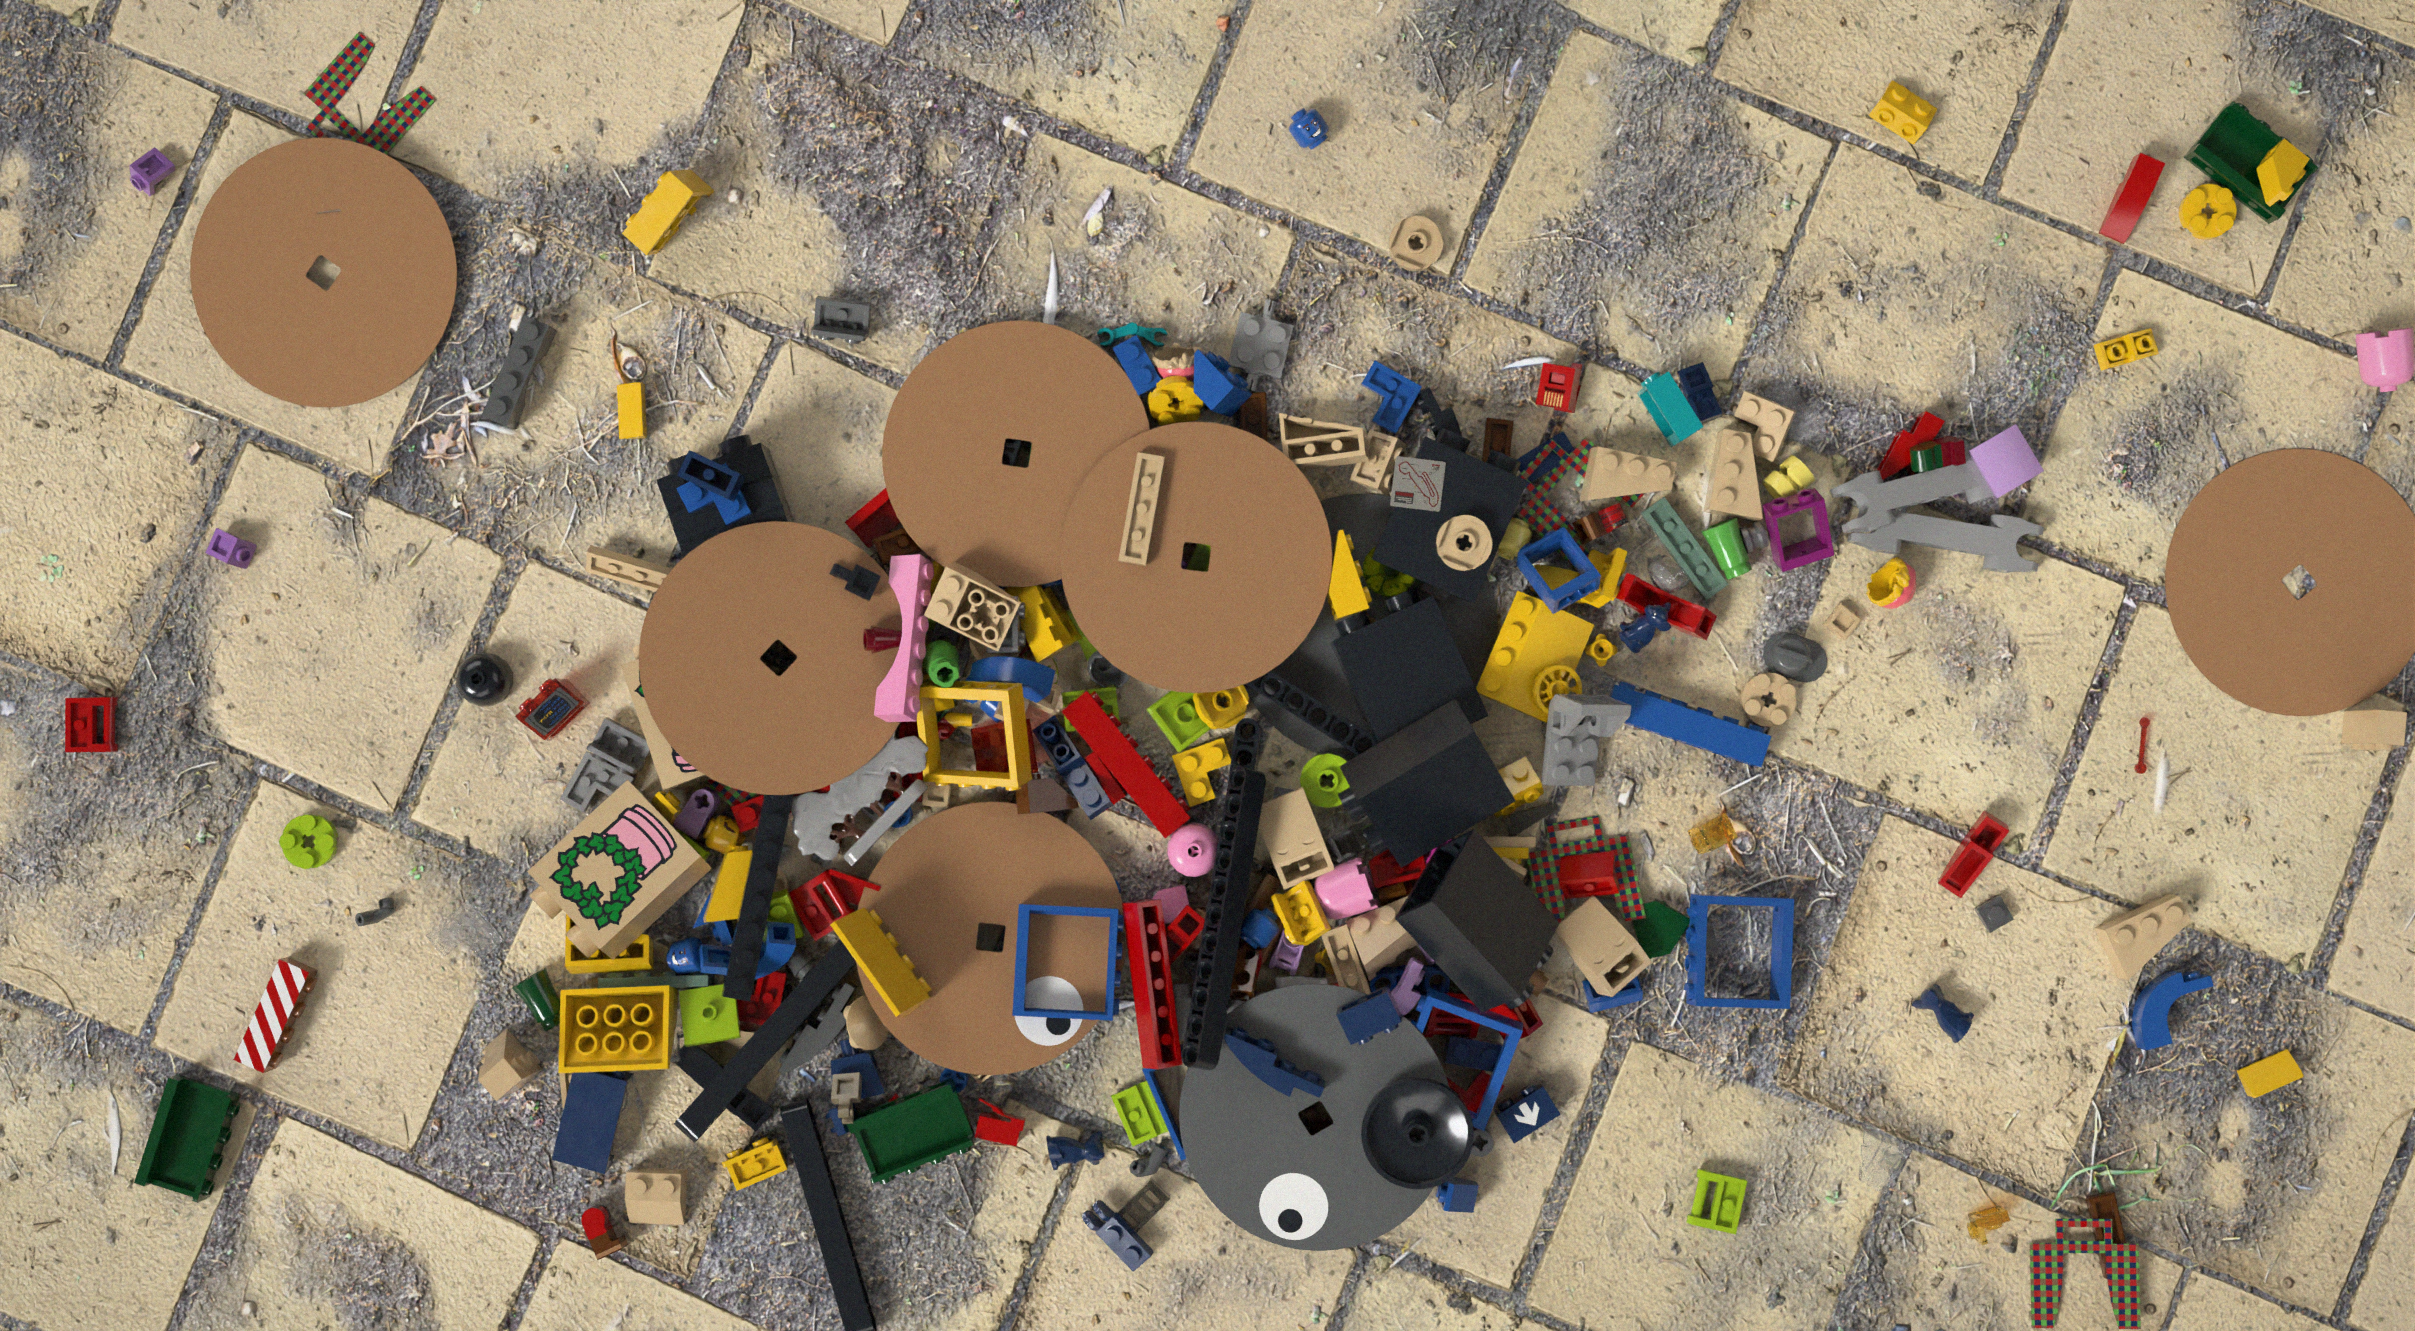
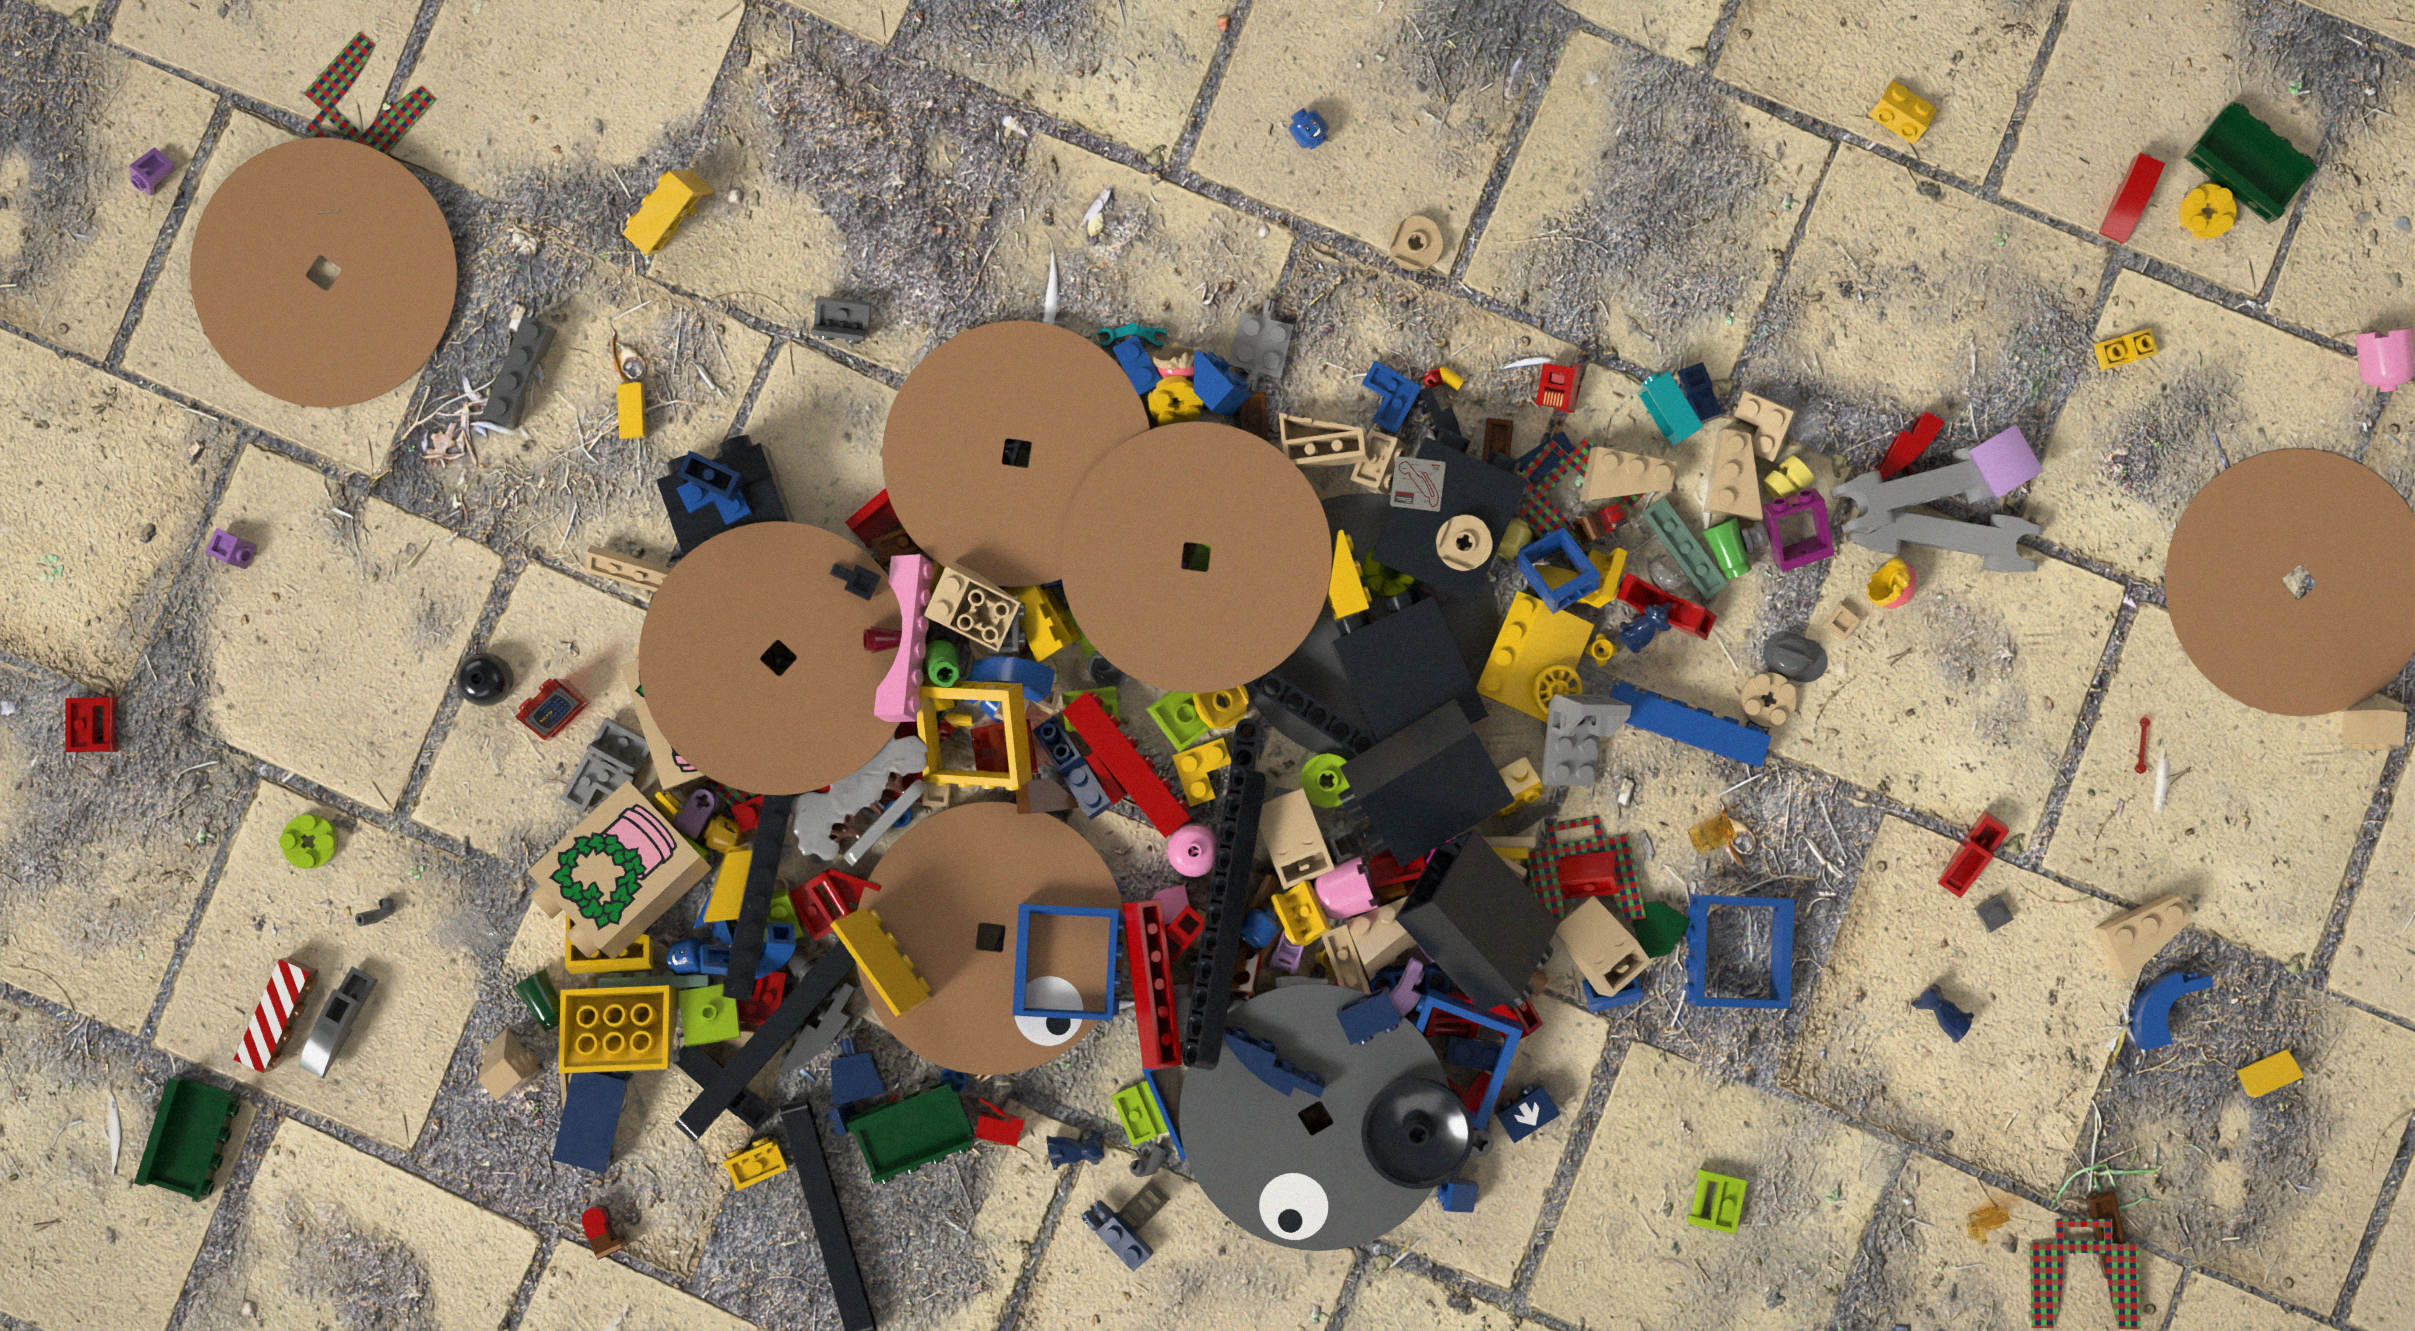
tan slope [625,1167,687,1225] -> none
dark tan plate [831,1072,862,1124] -> none
tan dish [843,996,889,1050] -> none
tan plate [1118,452,1165,566] -> none
leg [1910,435,1966,472] -> none
yellow slope [2257,138,2310,206] -> none
none -> dark grey slope [299,966,378,1079]
none -> arm [1424,366,1465,391]

